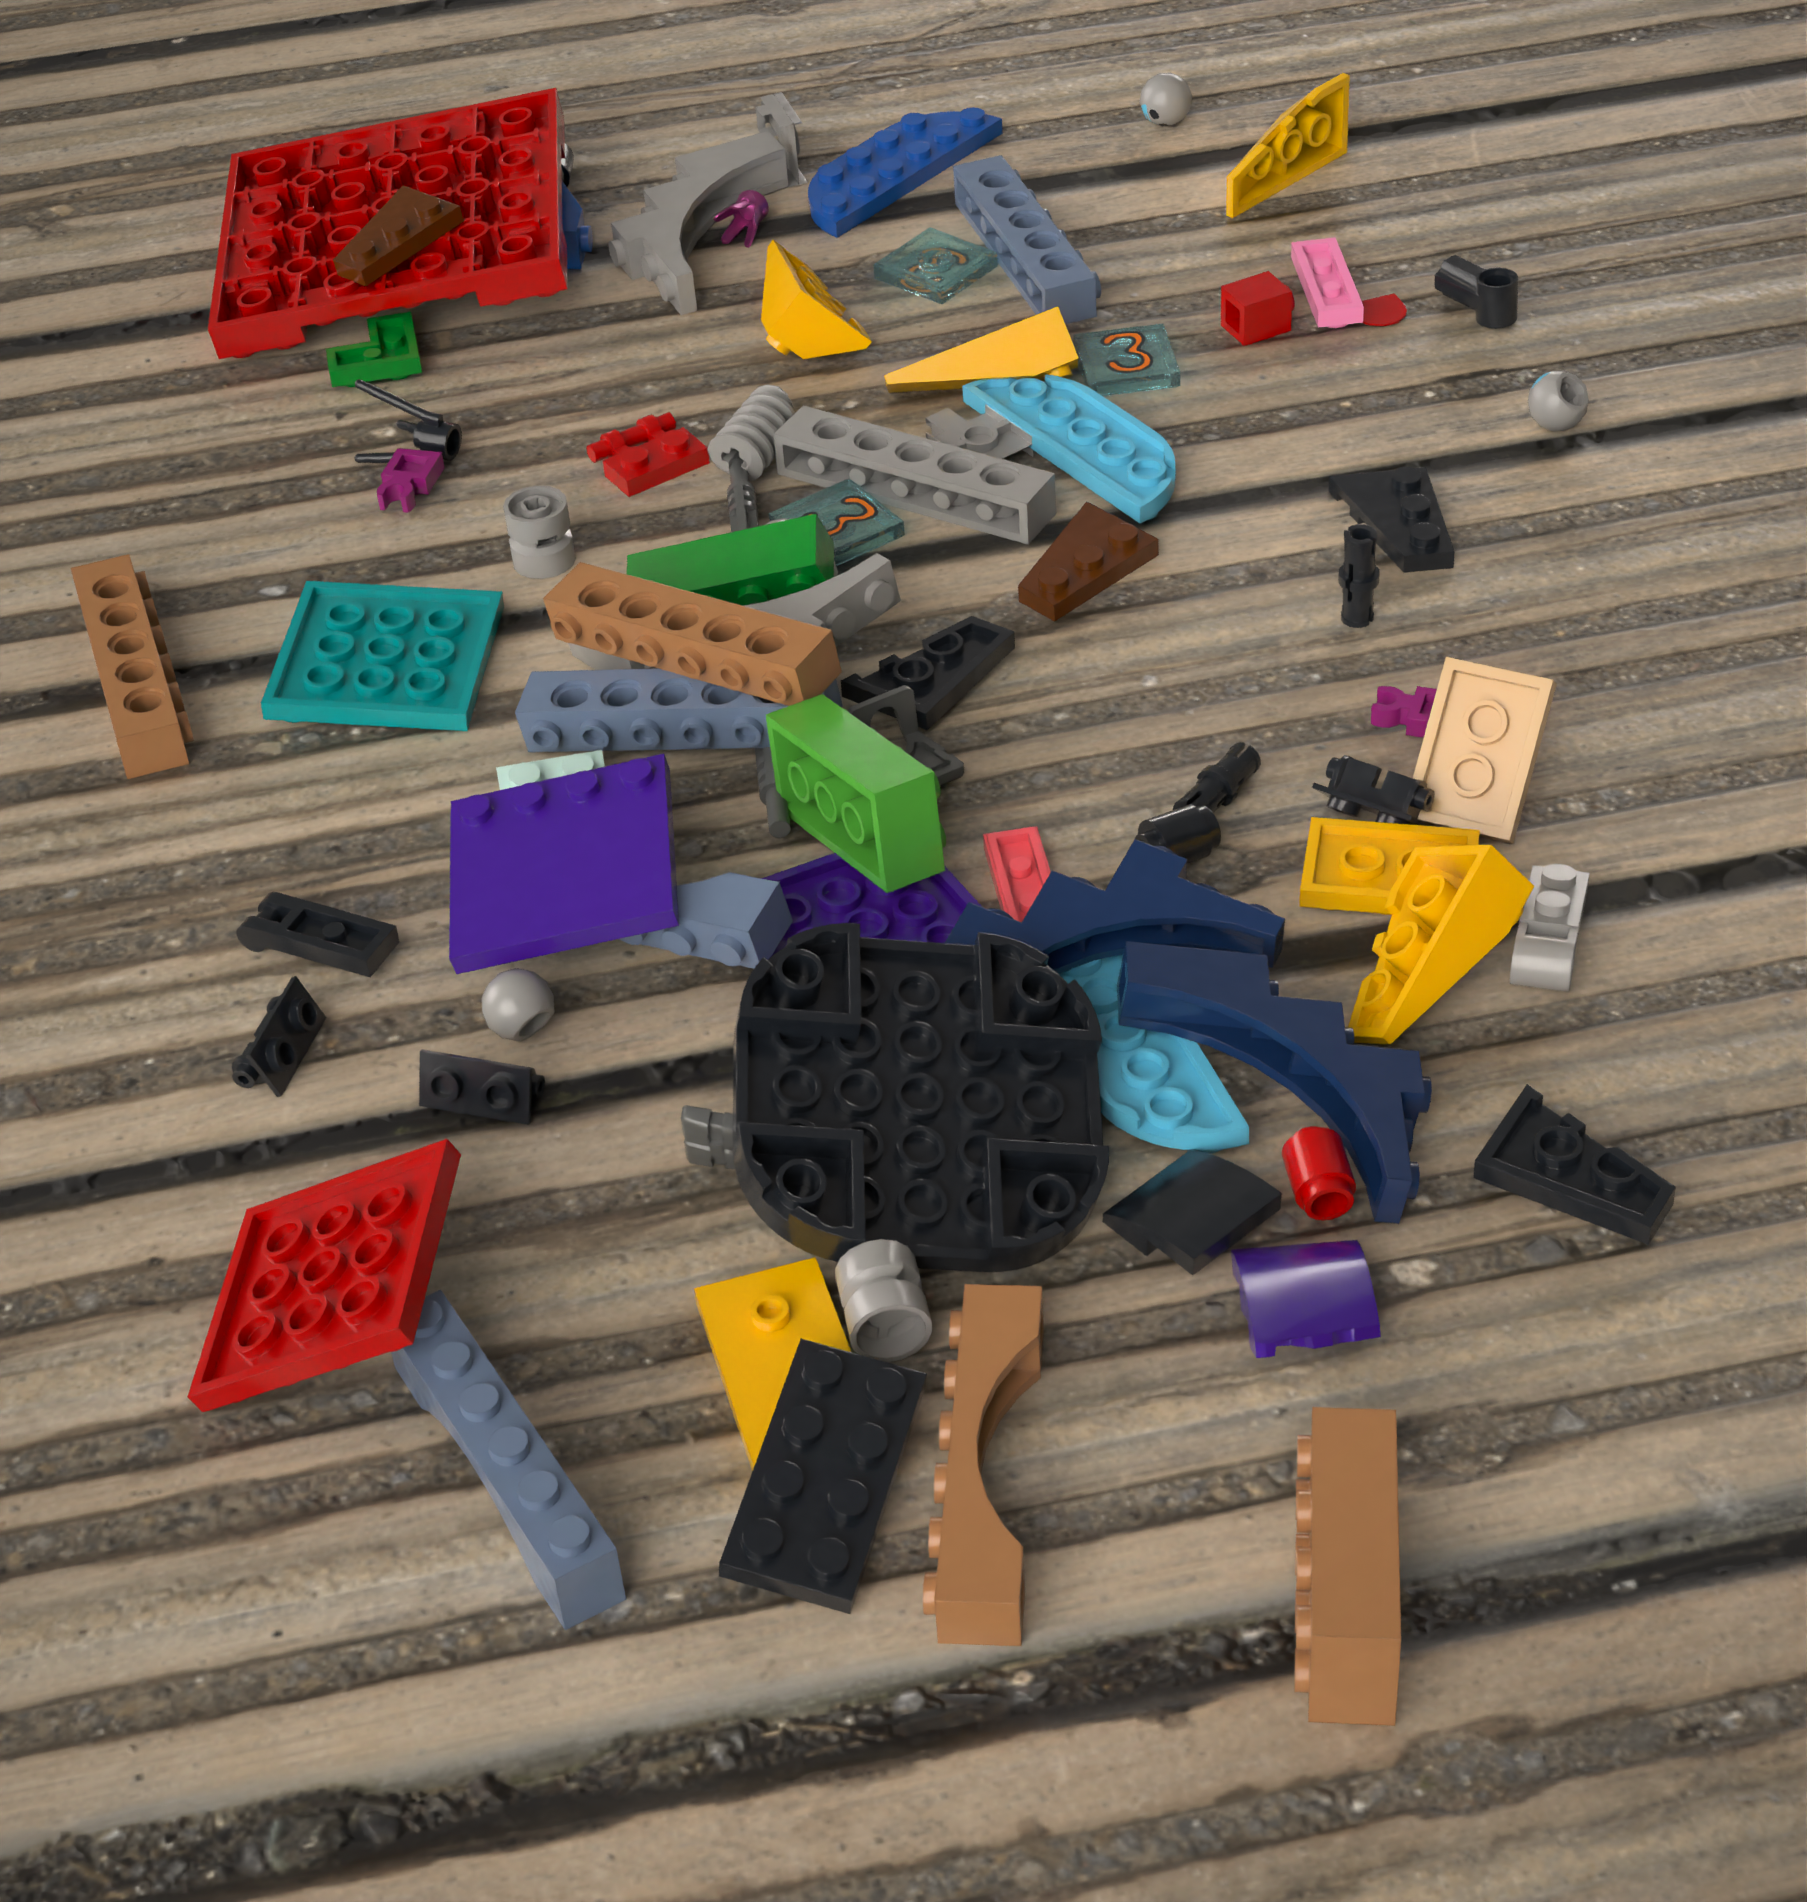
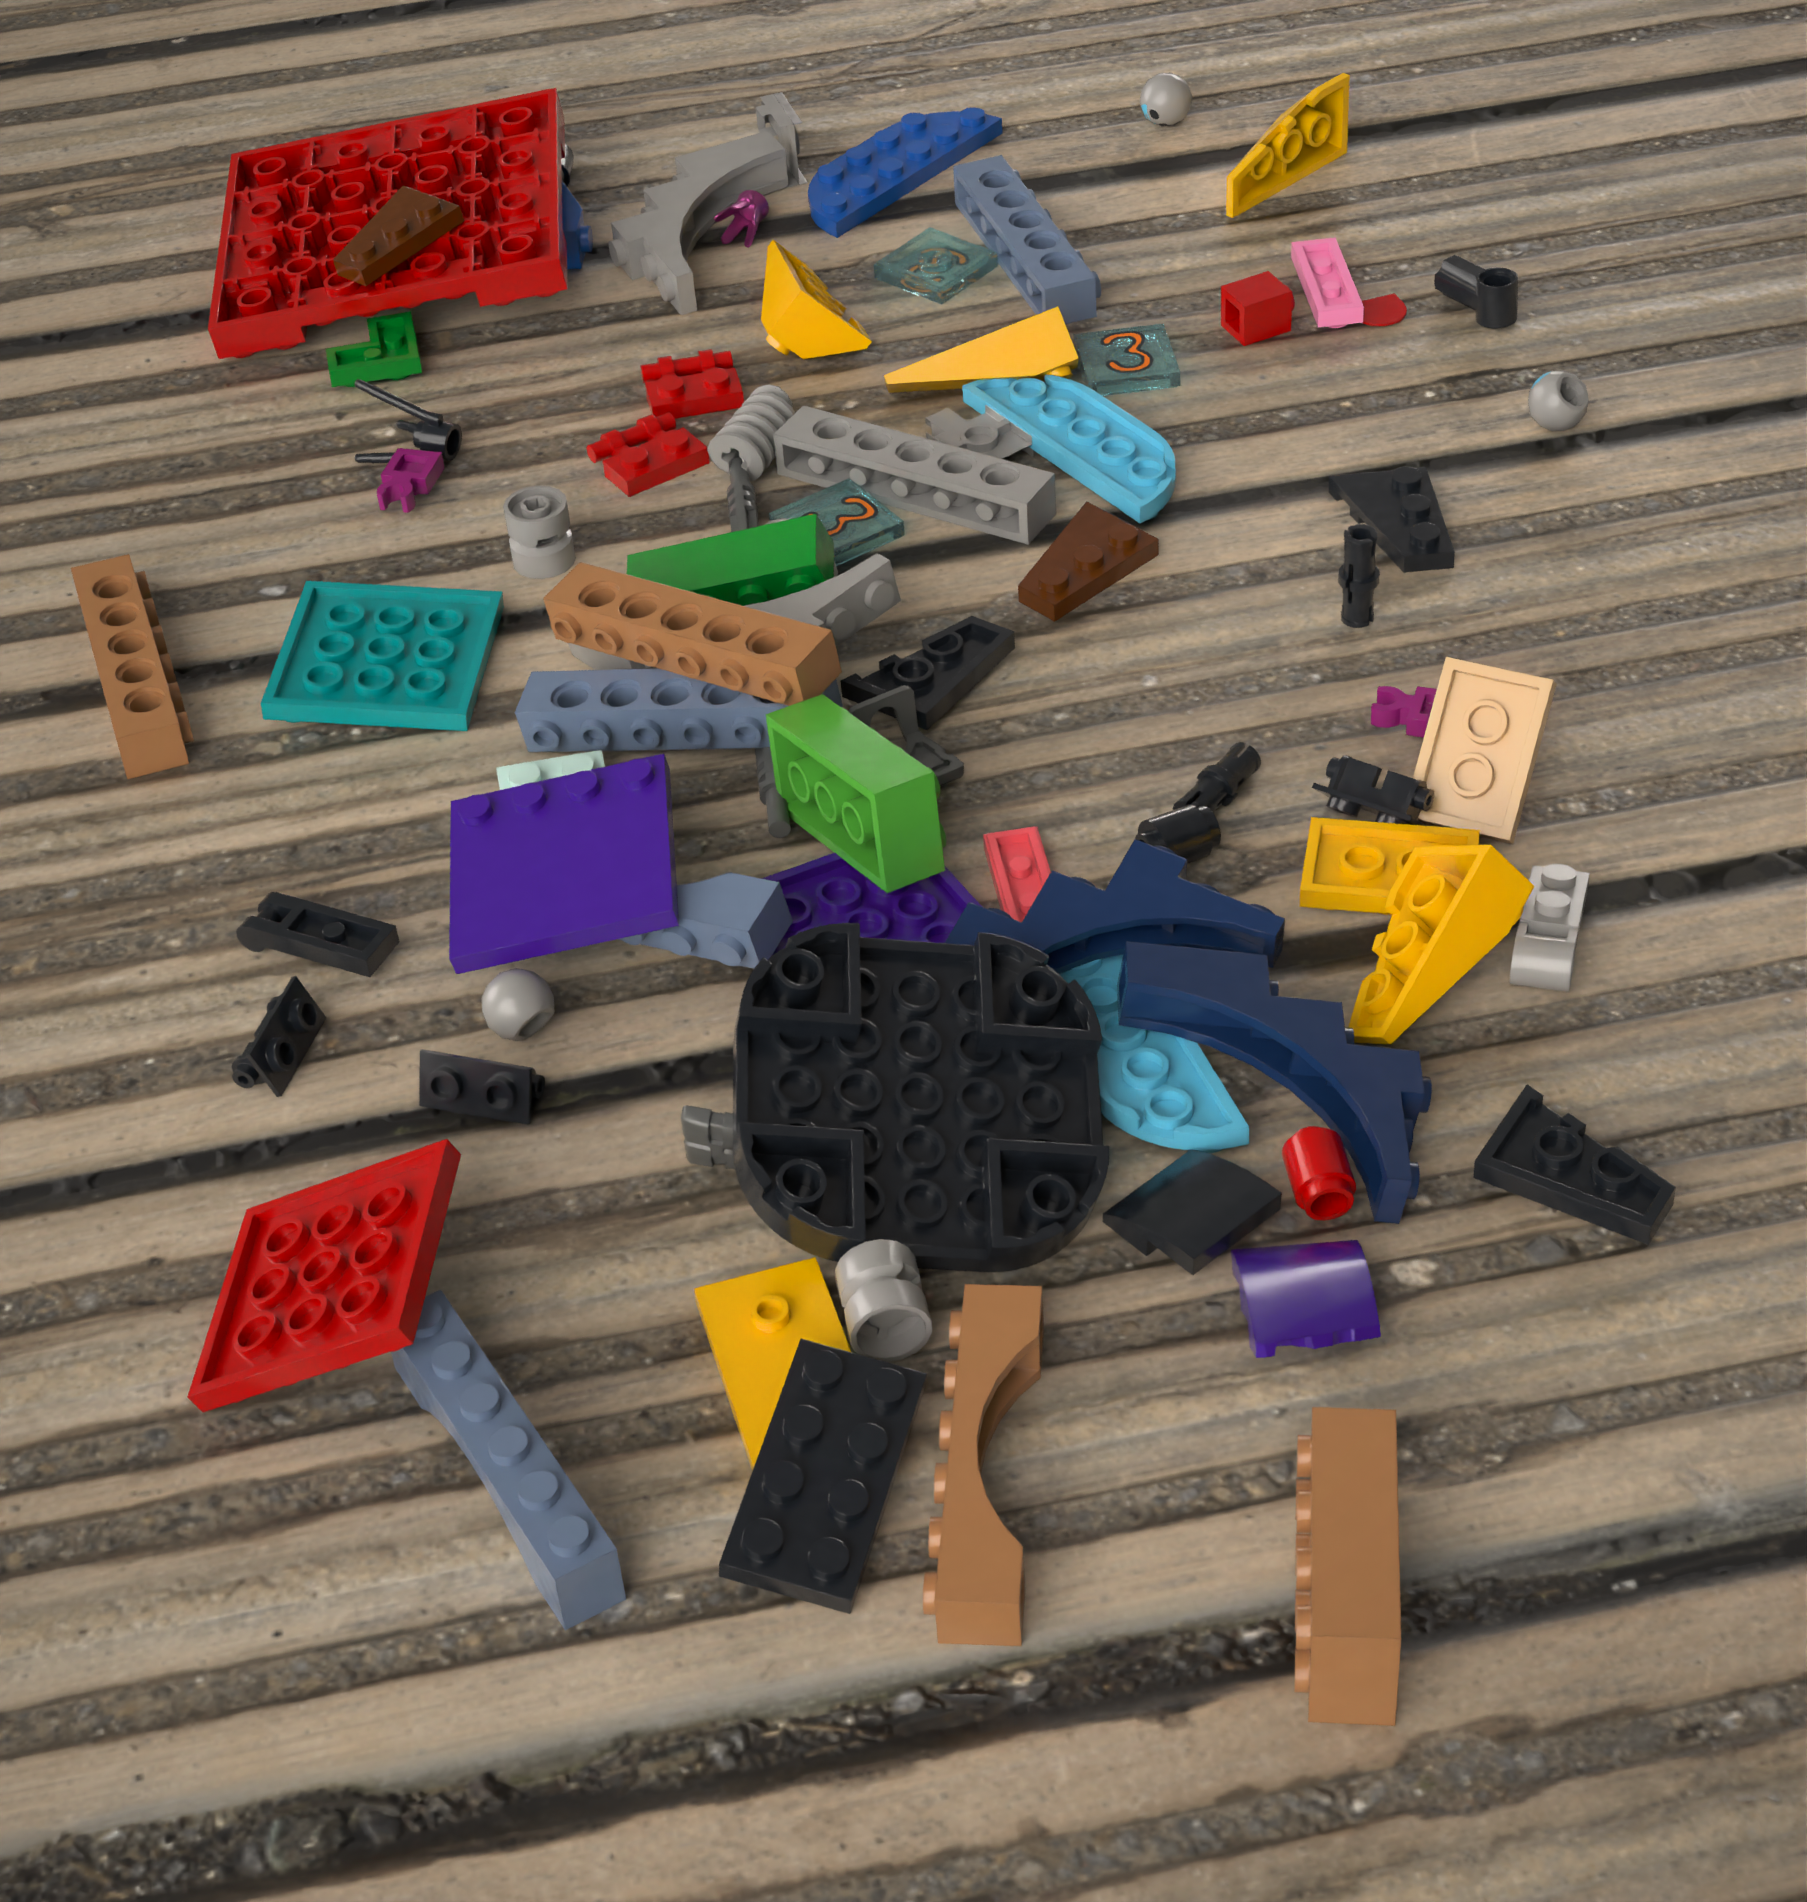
none -> red plate [640,349,744,419]

